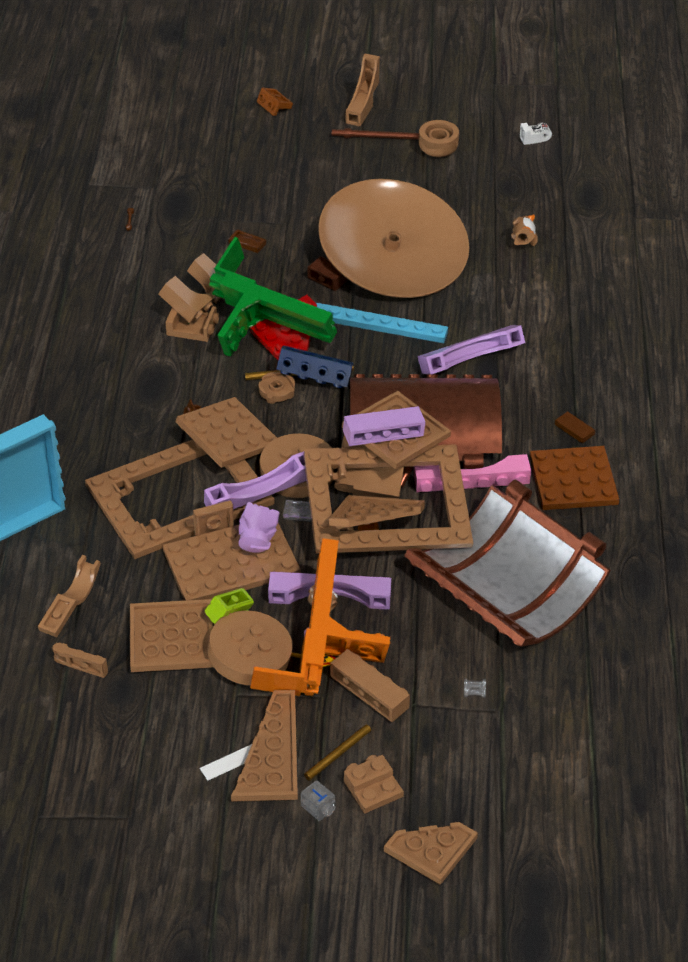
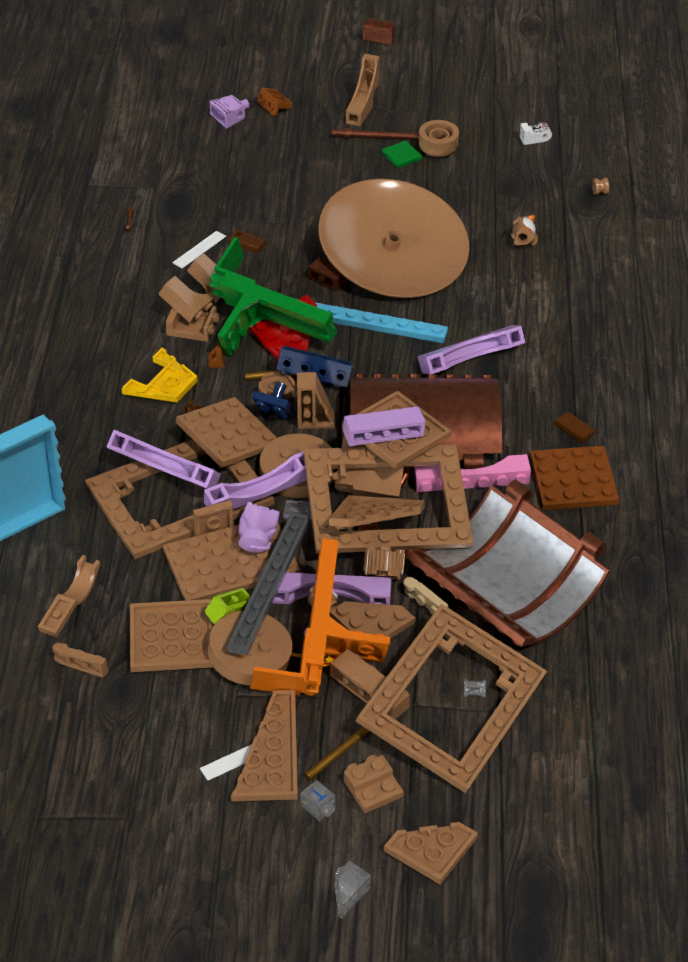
none -> lavender arch [107,430,221,489]
none -> yellow wing [122,348,198,403]
none -> white sticker [172,231,226,268]
none -> dark orange slope [208,344,225,368]
none -> lavender torso [210,95,249,128]
none -> dark grey plate [227,512,310,656]
none -> dark blue plate [252,382,296,419]
none -> medium nougat wedge [297,372,335,429]
none -> medium nougat plate [329,601,415,639]
none -> clear slope [334,860,371,919]
none -> medium nougat plate [356,604,547,793]
none -> copper brick [363,18,396,45]
none -> medium nougat brick [363,546,405,580]
none -> green piece [382,141,422,168]
none -> tan hinge [403,577,448,615]
none -> medium nougat wheel [592,178,609,195]

